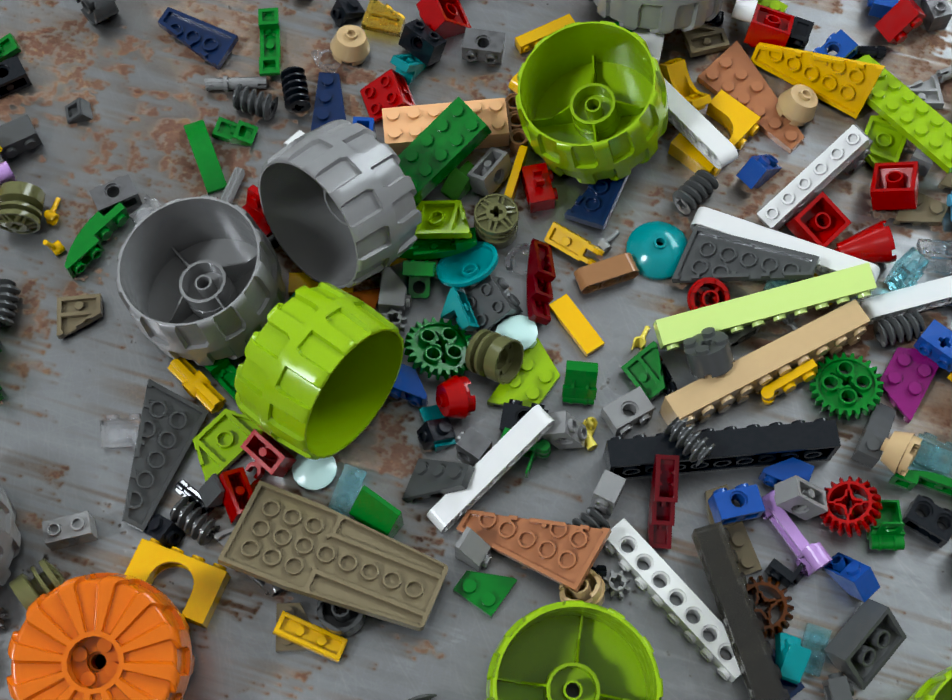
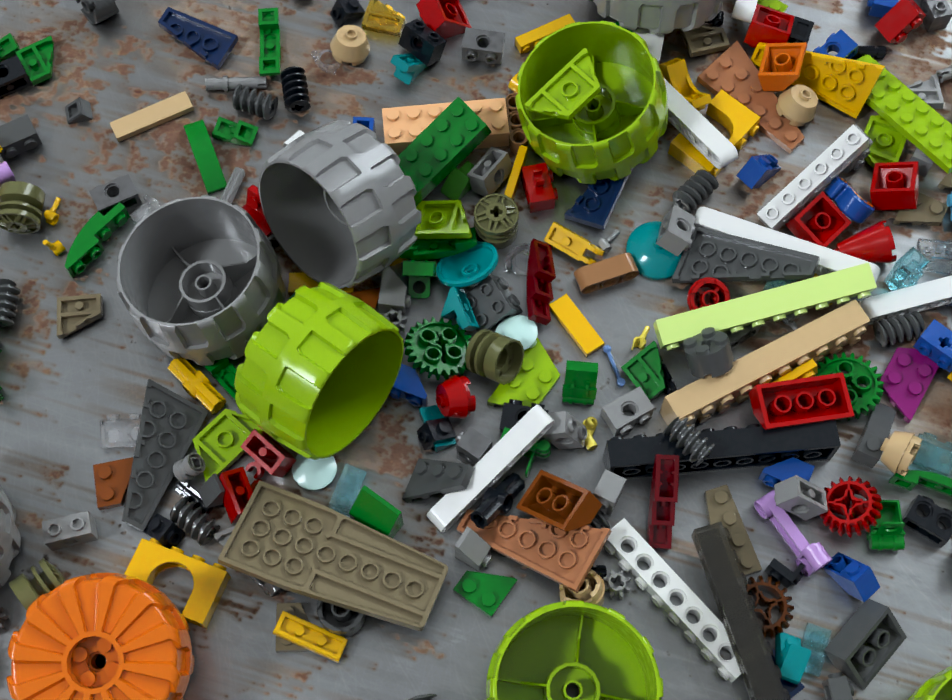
dark blue wing [311,72,346,131] -> none
red bracket [360,69,415,123] -> none
blue brick [708,483,765,527] -> none
none -> green wing [15,36,54,86]
none -> dark orange wing [93,457,133,510]
none -> tan tile [110,91,194,142]
none -> light grey wheel [173,452,205,483]
none -> black piece [470,473,525,529]
none -> dark orange slope [516,470,603,532]
none -> lime wing [524,48,601,120]
none -> medium blue hinge [603,345,625,387]
none -> light grey brick [656,204,696,256]
none -> red slope [749,372,854,430]
none -> orange slope [758,42,807,91]
none -> blue animal [824,176,875,224]

